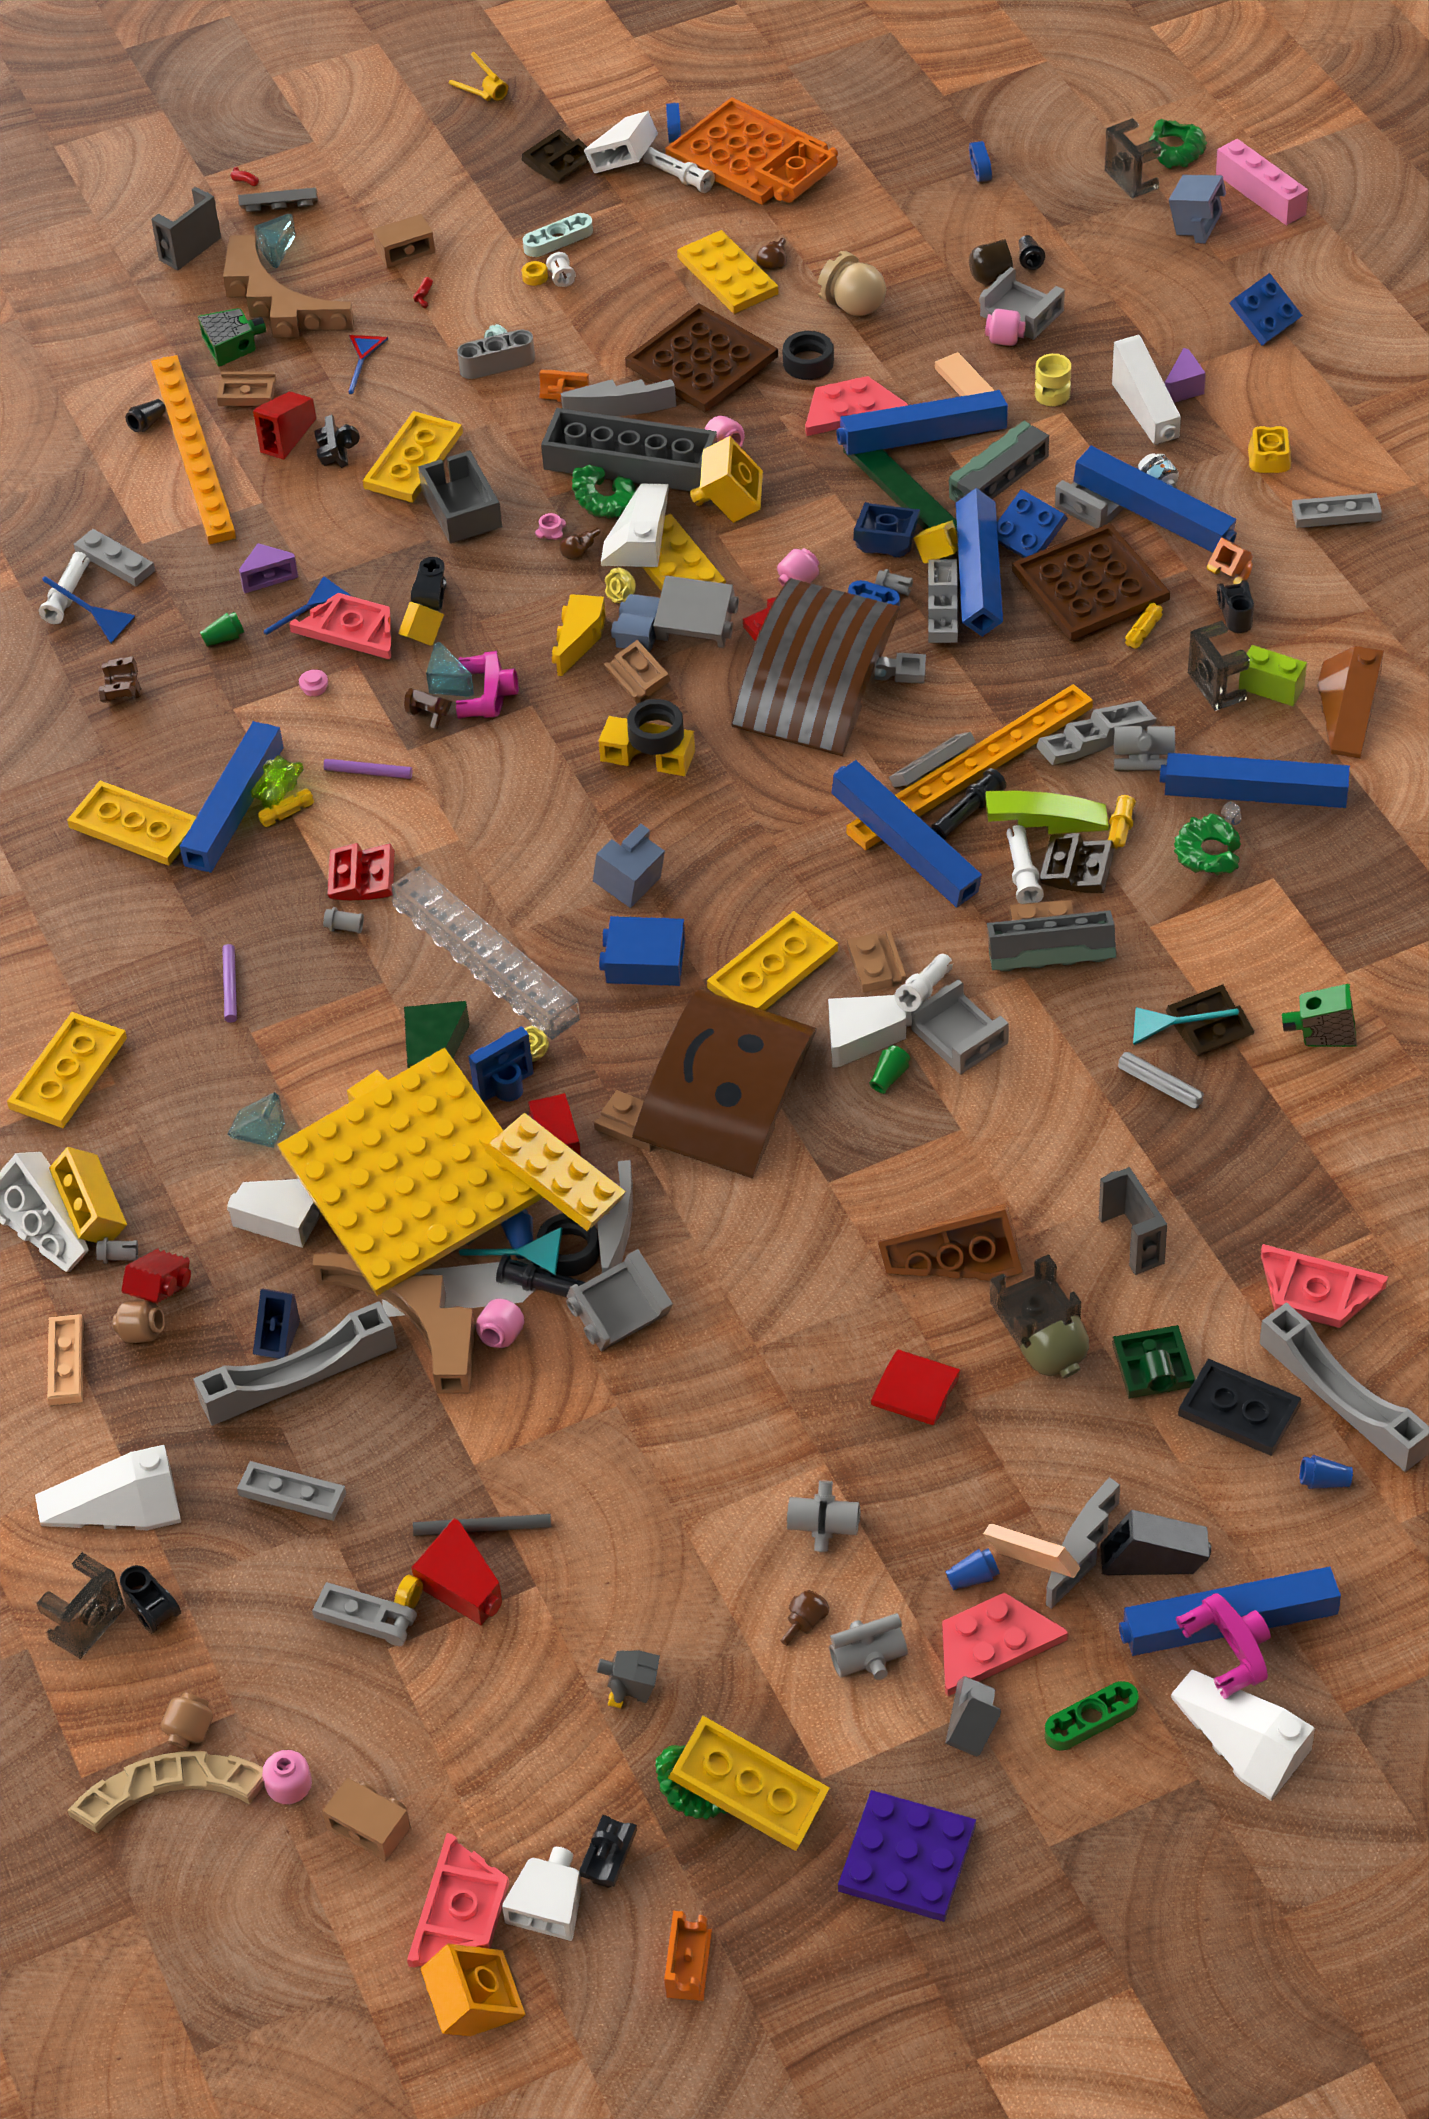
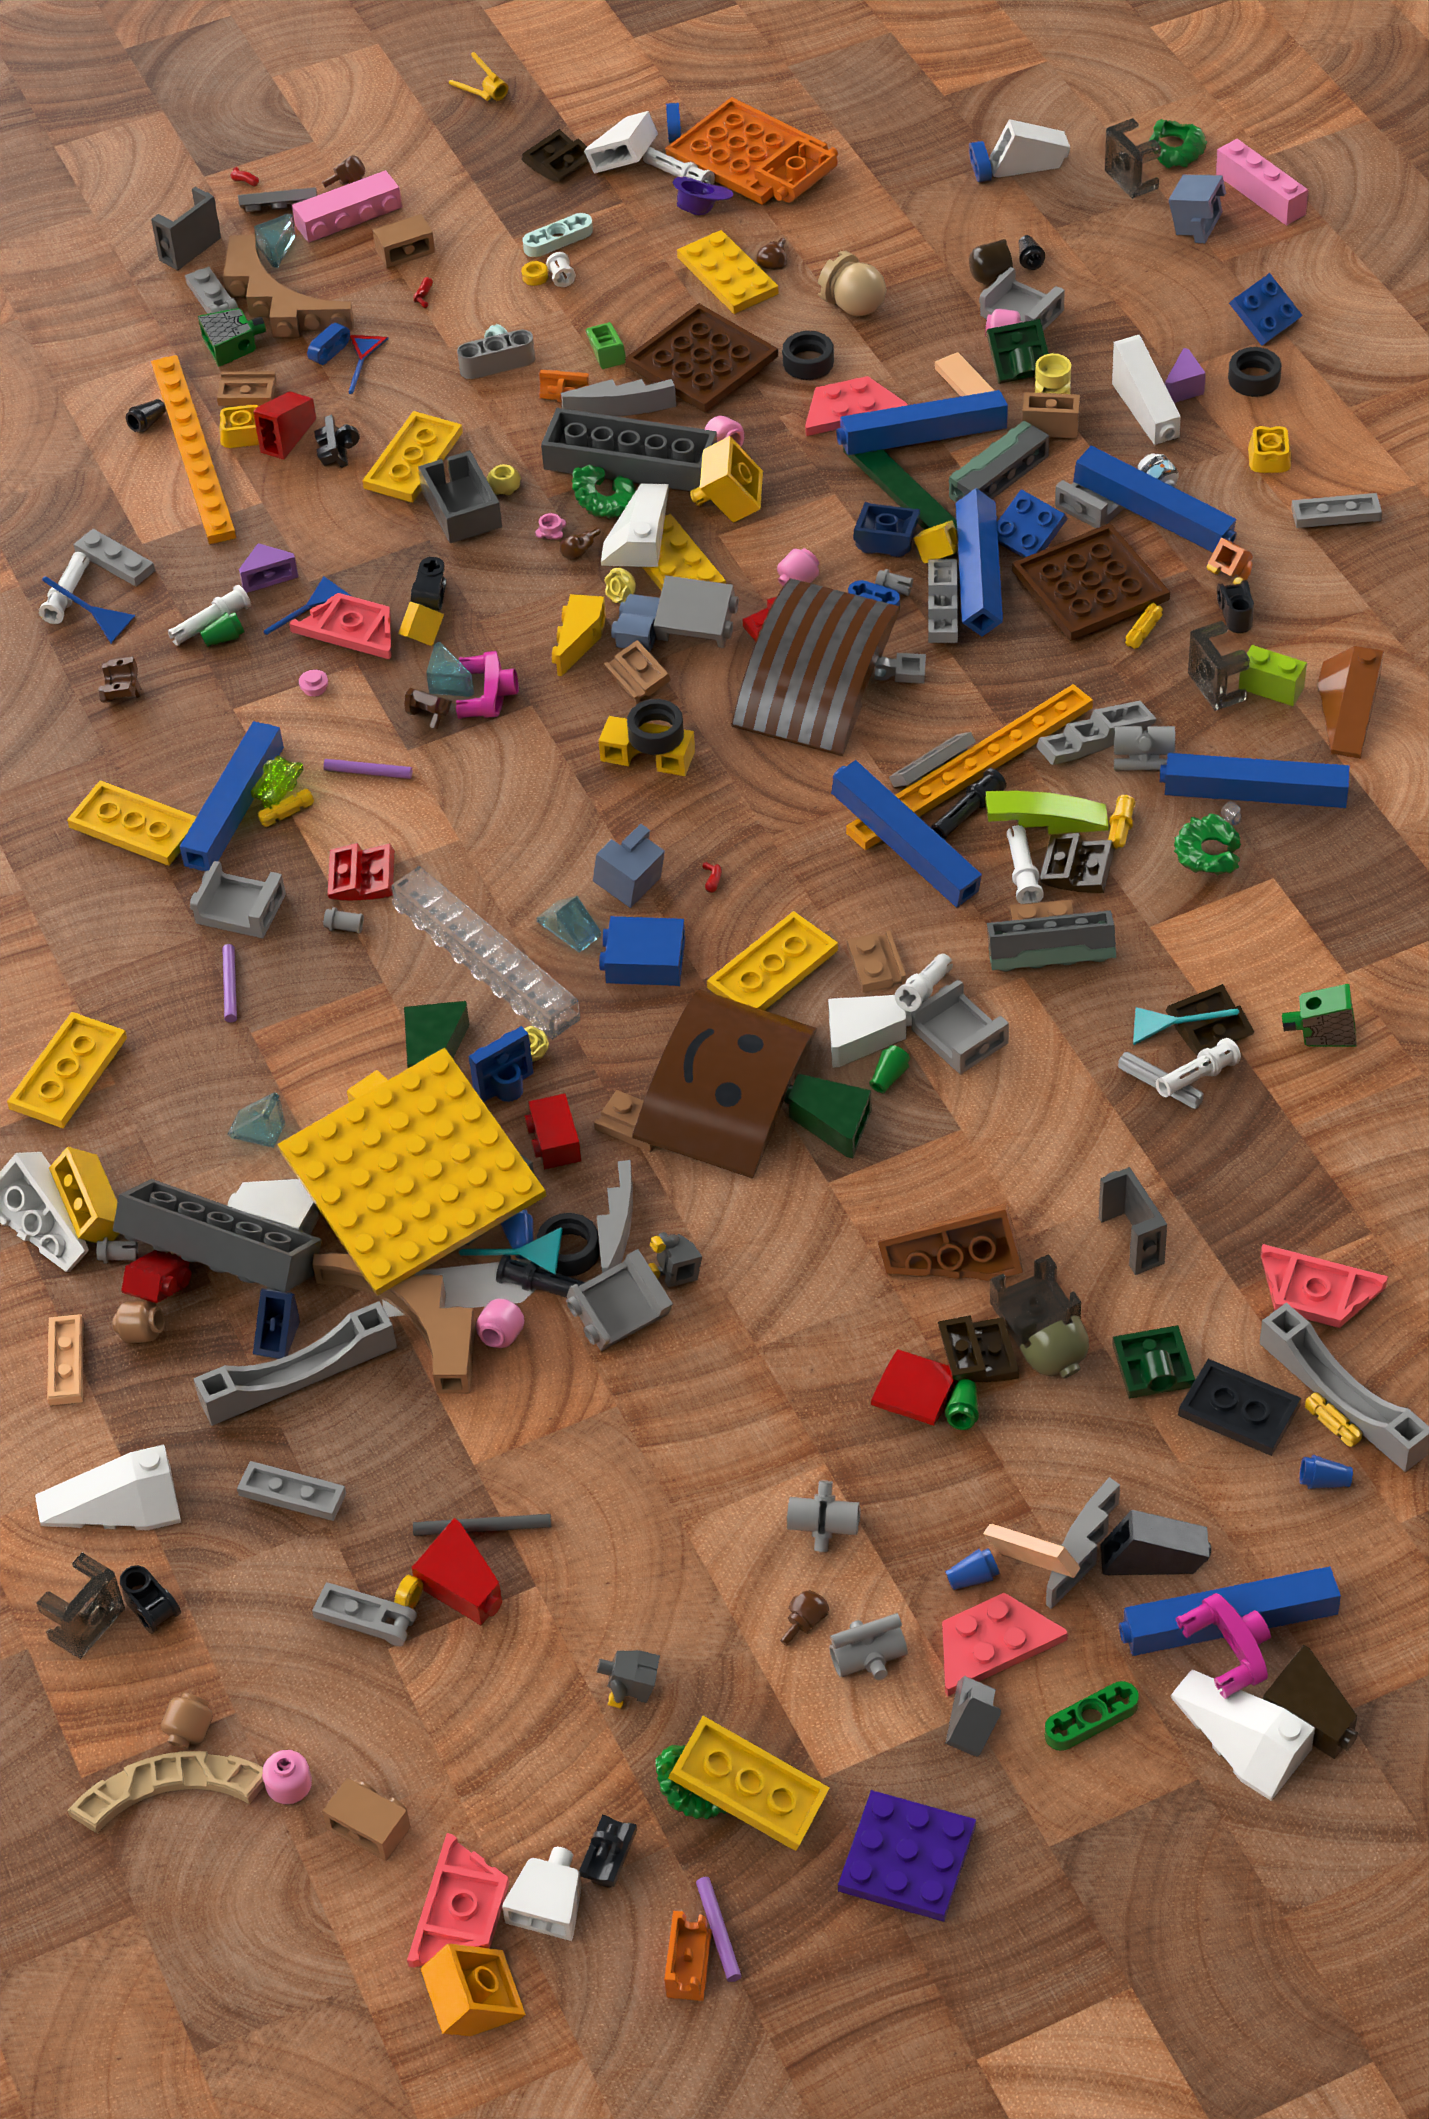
yellow plate [485,1113,626,1231] -> none
none -> dark grey brick [113,1179,322,1292]
none -> white pin [168,585,251,646]
none -> light grey plate [185,267,238,314]
none -> light grey panel [190,861,286,938]
none -> yellow piece [219,405,259,448]
none -> bright pink brick [292,170,402,243]
none -> blue beam [307,323,350,365]
none -> reddish brown piece [322,155,366,188]
none -> light yellow plate [487,464,521,495]
none -> clear light blue slope [536,896,601,953]
none -> bright green slope [585,322,626,369]
none -> dark grey piece [648,1232,702,1288]
none -> dark purple piece [672,177,734,215]
none -> medium lavender bar [696,1877,742,1982]
none -> red piece [702,862,722,893]
none -> dark green slope [784,1074,872,1159]
none -> dark brown slope [938,1315,1019,1382]
none -> green cone [945,1379,979,1430]
none -> dark green plate [986,319,1049,384]
none -> white slope [989,119,1070,178]
none -> medium nougat brick [1022,392,1080,438]
none -> white pin [1156,1038,1241,1097]
none -> black tyre [1228,347,1282,397]
none -> dark brown slope [1263,1645,1358,1759]
none -> yellow axle [1305,1392,1363,1447]

